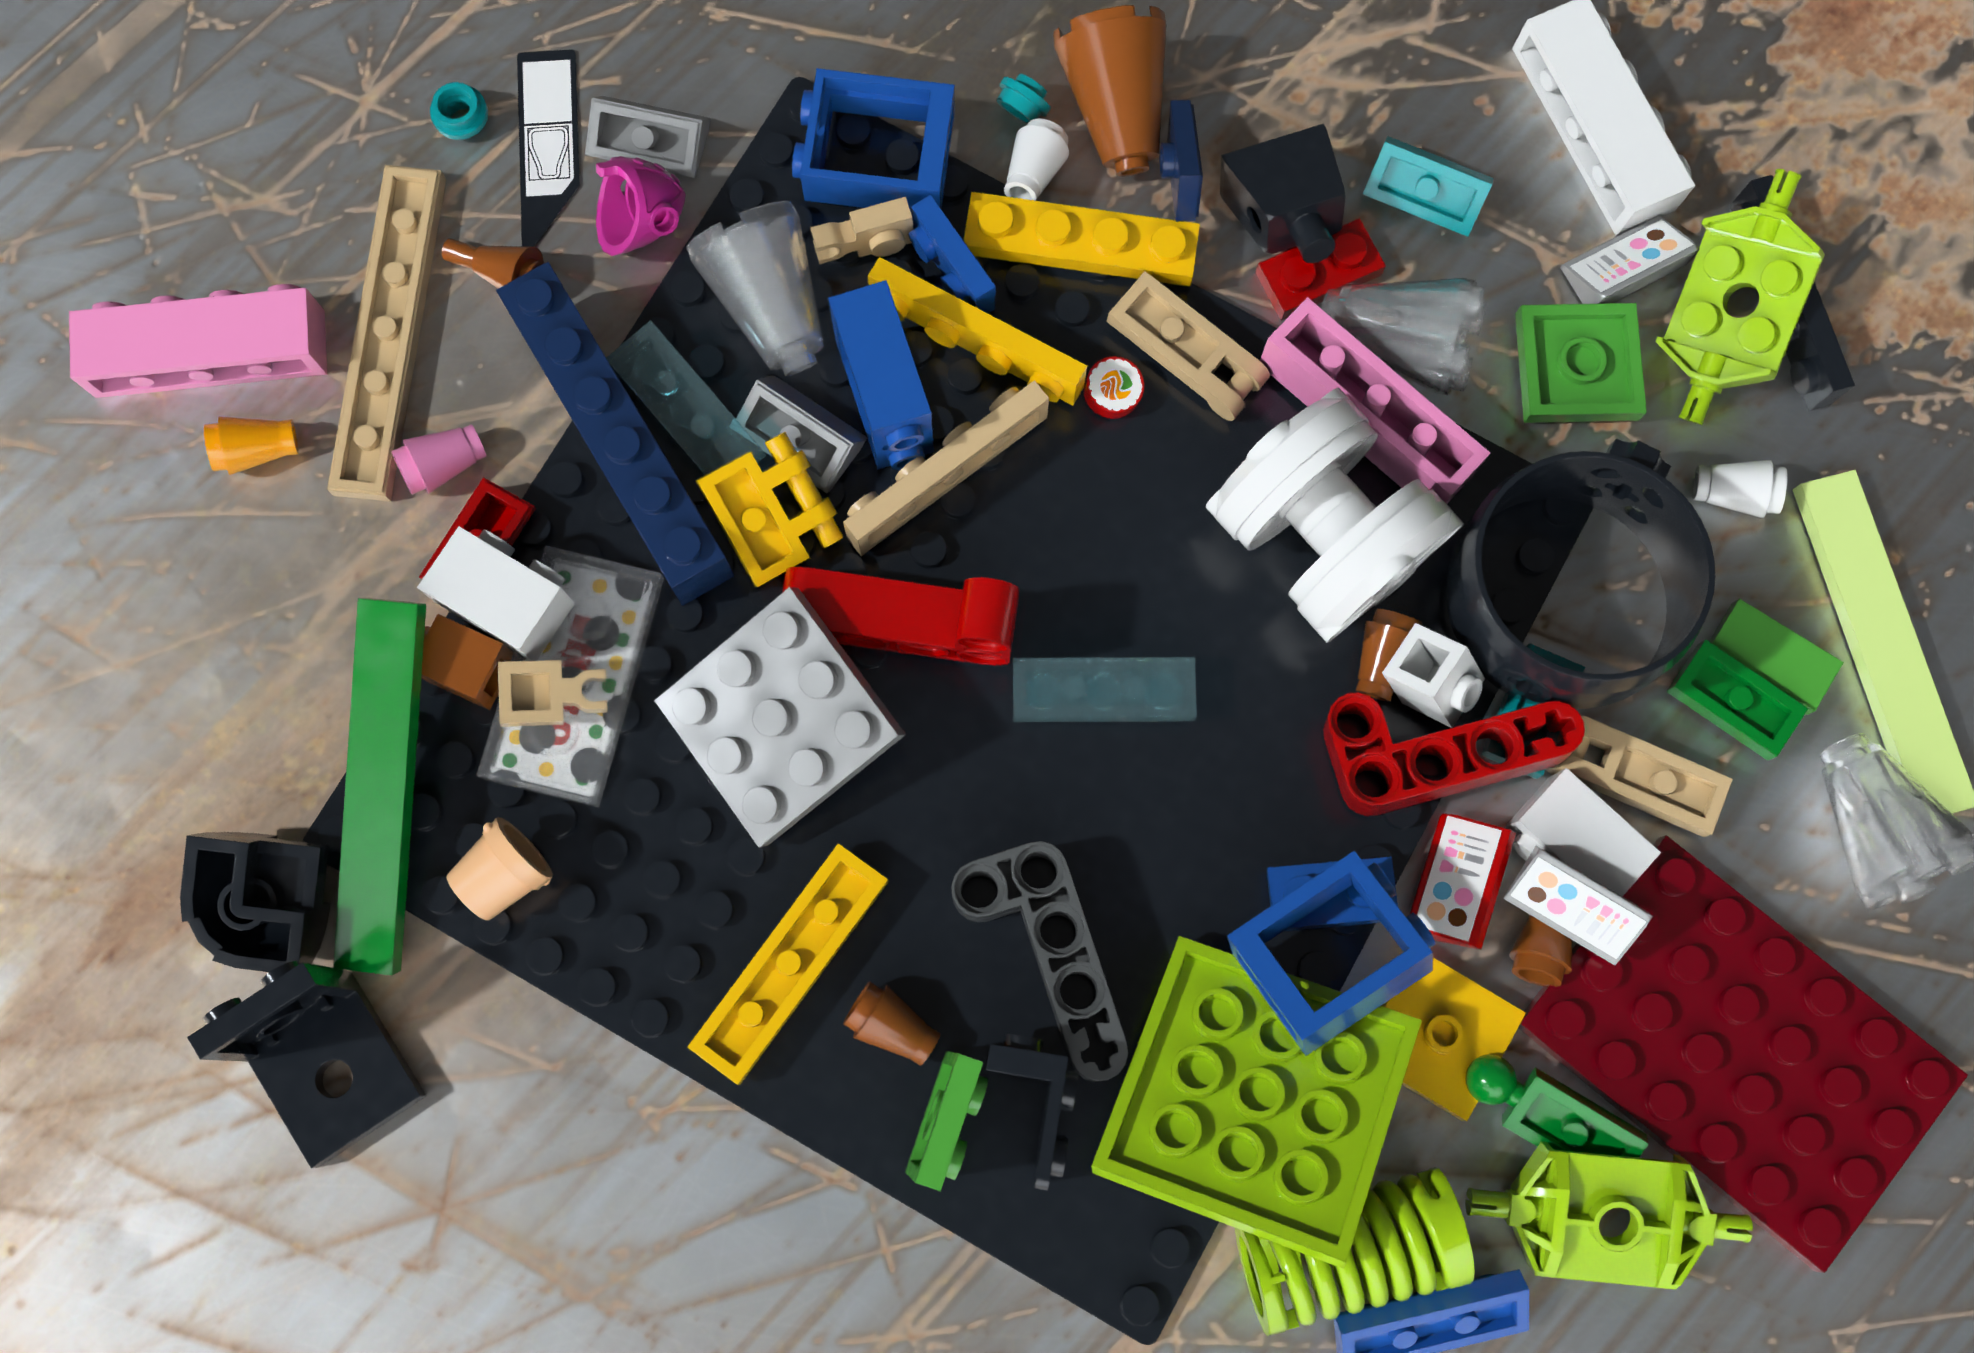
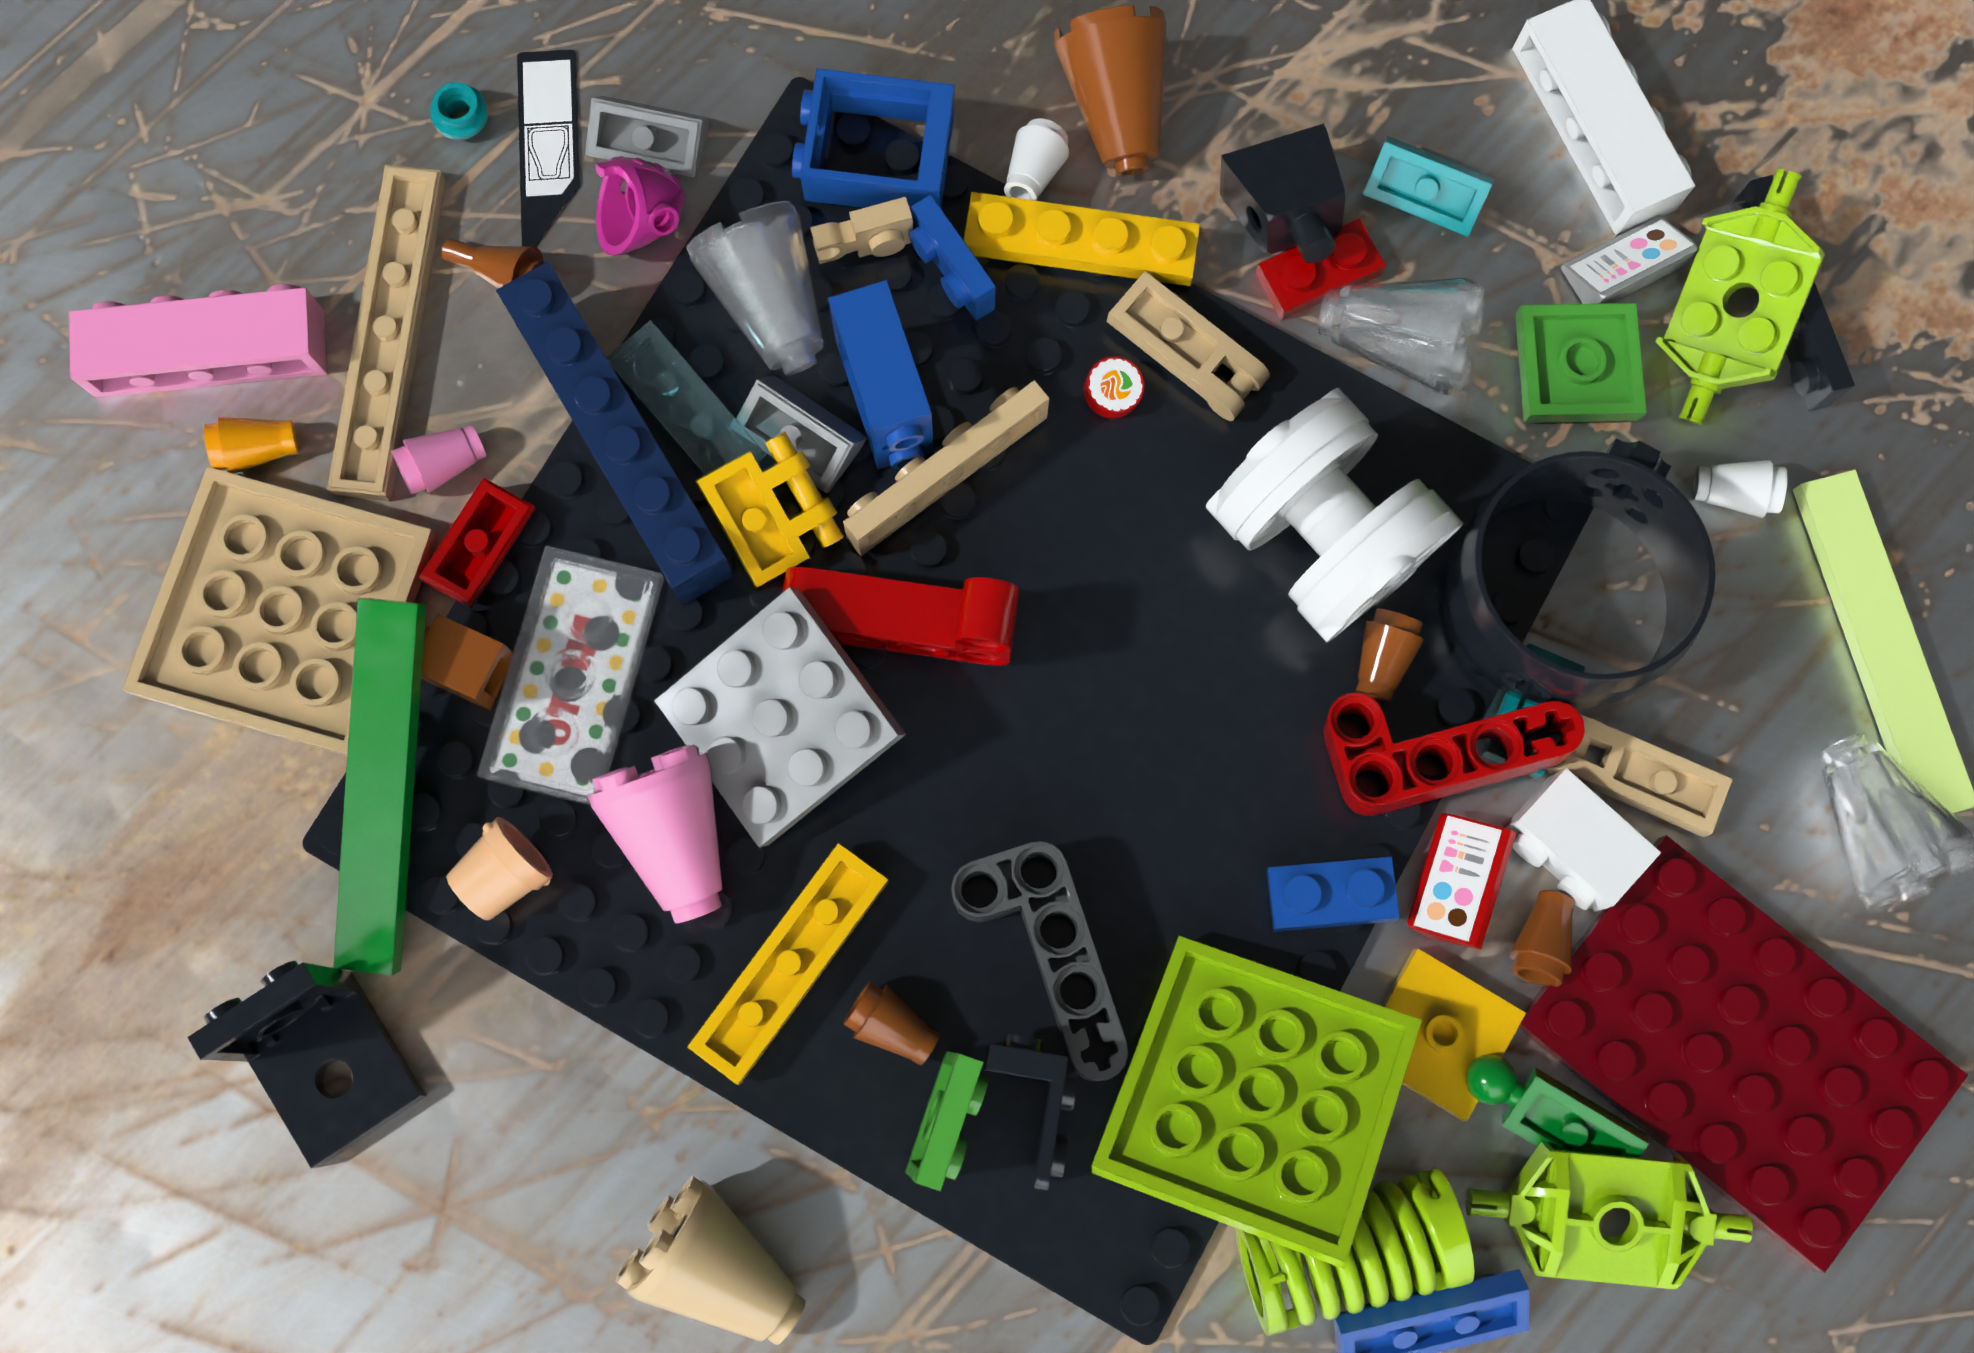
black brick [180,832,331,972] -> none
white brick [417,526,575,661] -> none
tan plate [498,660,607,727] -> none
yellow plate [868,257,1087,406] -> none
teal plate [996,73,1051,124] -> none
clear light blue plate [1013,657,1197,722] -> none
dark blue plate [1160,100,1203,222] -> none
blue window [1227,851,1436,1056] -> none
bright pink brick [1260,297,1490,504] -> none
white brick [1382,623,1485,728] -> none
slope [1503,845,1653,965] -> none
green plate [1666,640,1808,761] -> none
bright green tile [1709,598,1844,715] -> none
none -> tan plate [122,467,437,756]
none -> bright pink cone [587,744,722,923]
none -> tan cone [616,1176,806,1345]

